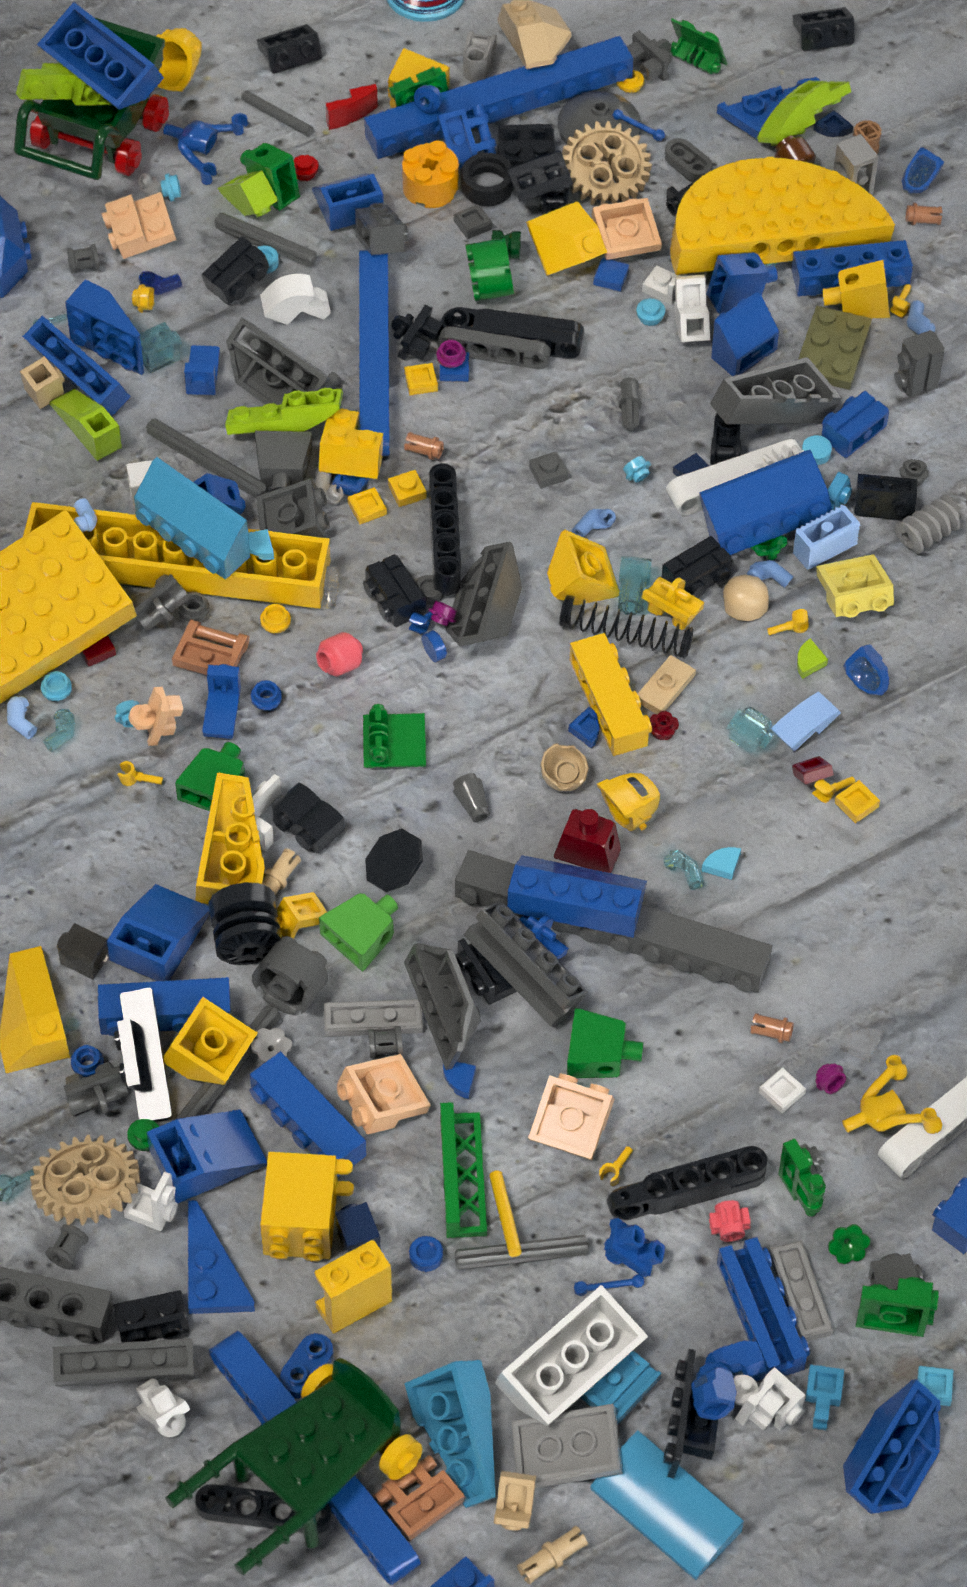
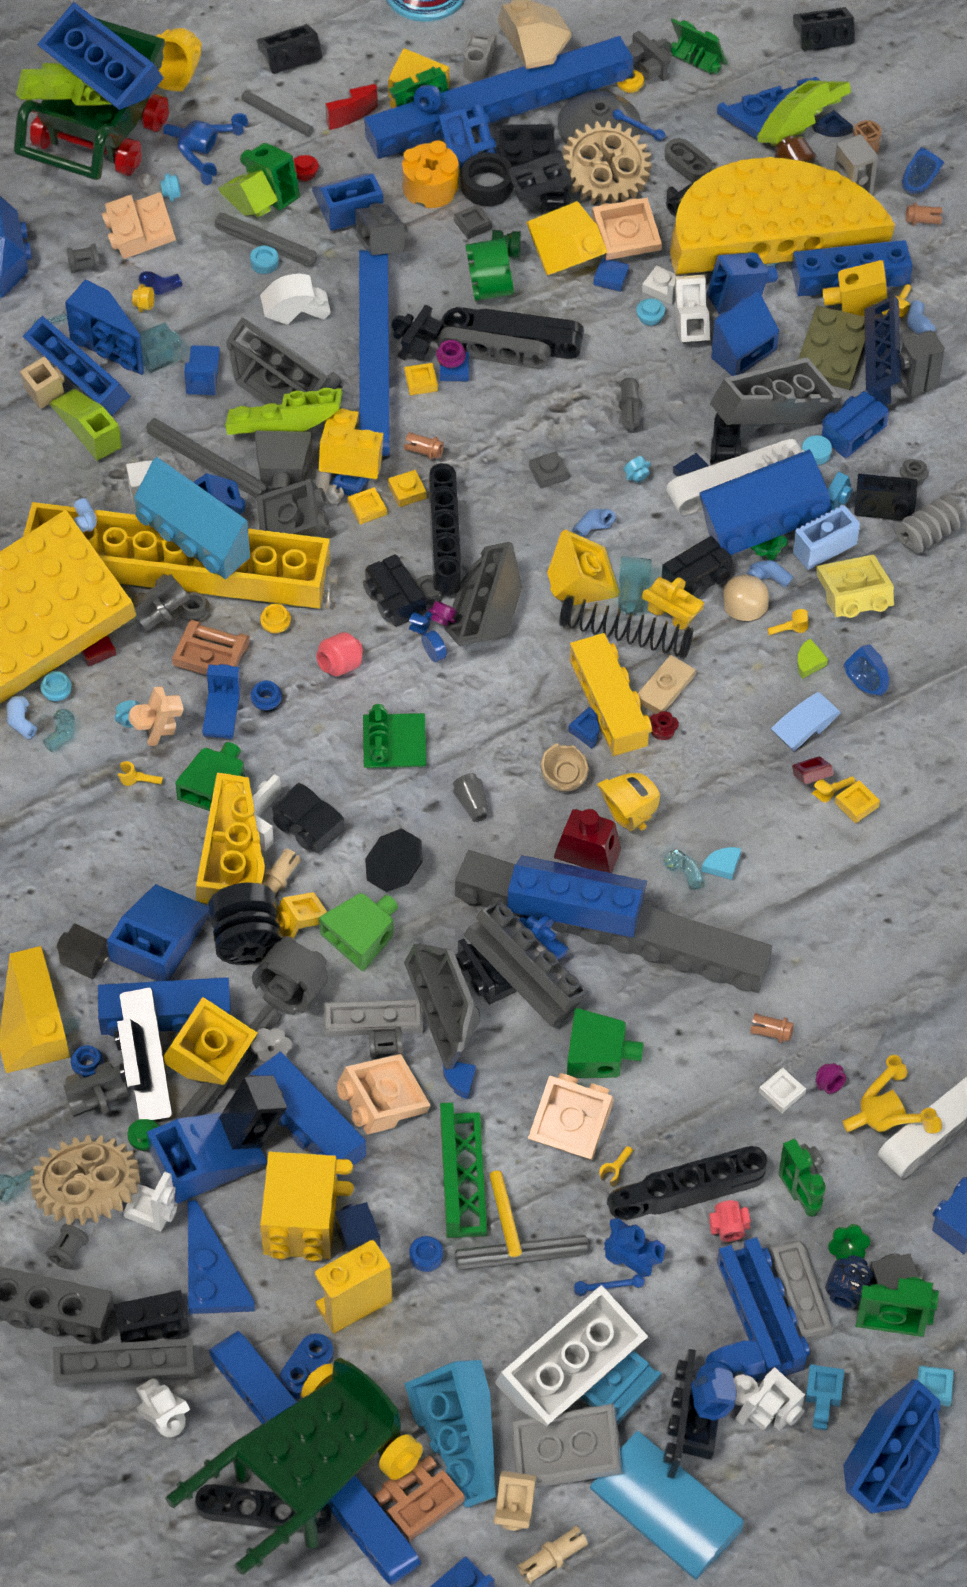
black brick [201,236,269,305] -> none
medium azure tile [248,529,274,560] -> none
clear light blue head [726,707,774,753] -> none
none -> black brick [219,1075,287,1150]
none -> dark blue head [825,1255,875,1309]
none -> dark blue fence [864,295,901,406]

